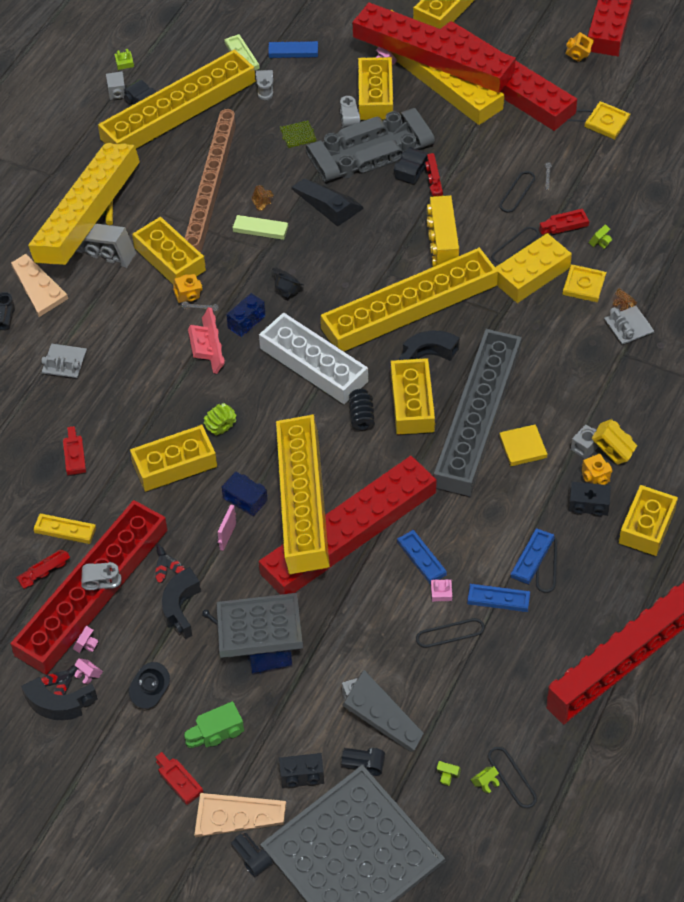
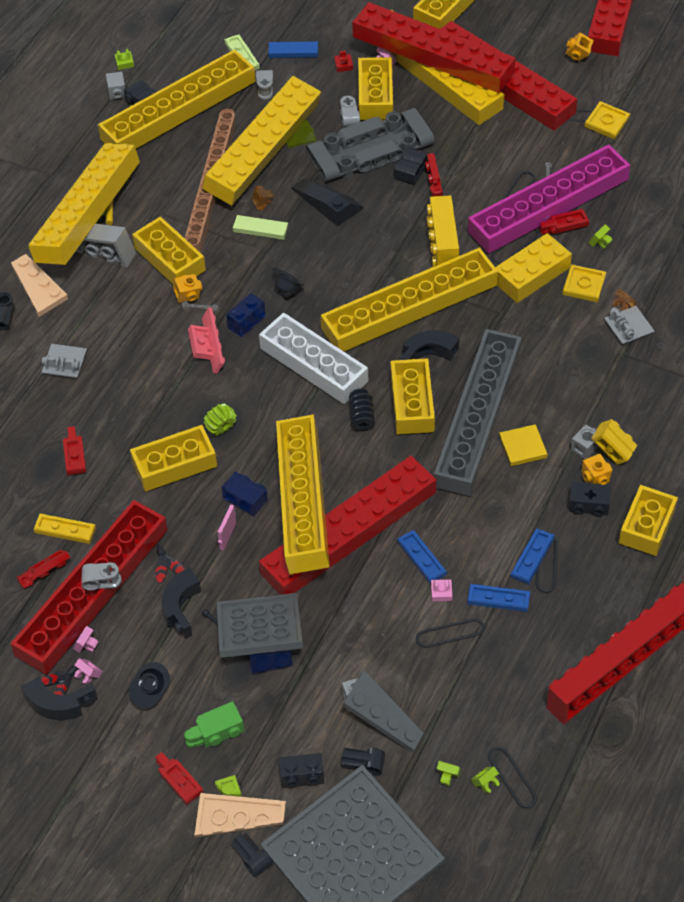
none -> yellow brick [202,76,321,206]
none -> lime tile [215,775,242,797]
none -> red tile [334,51,353,72]
none -> dark pink brick [468,144,630,254]

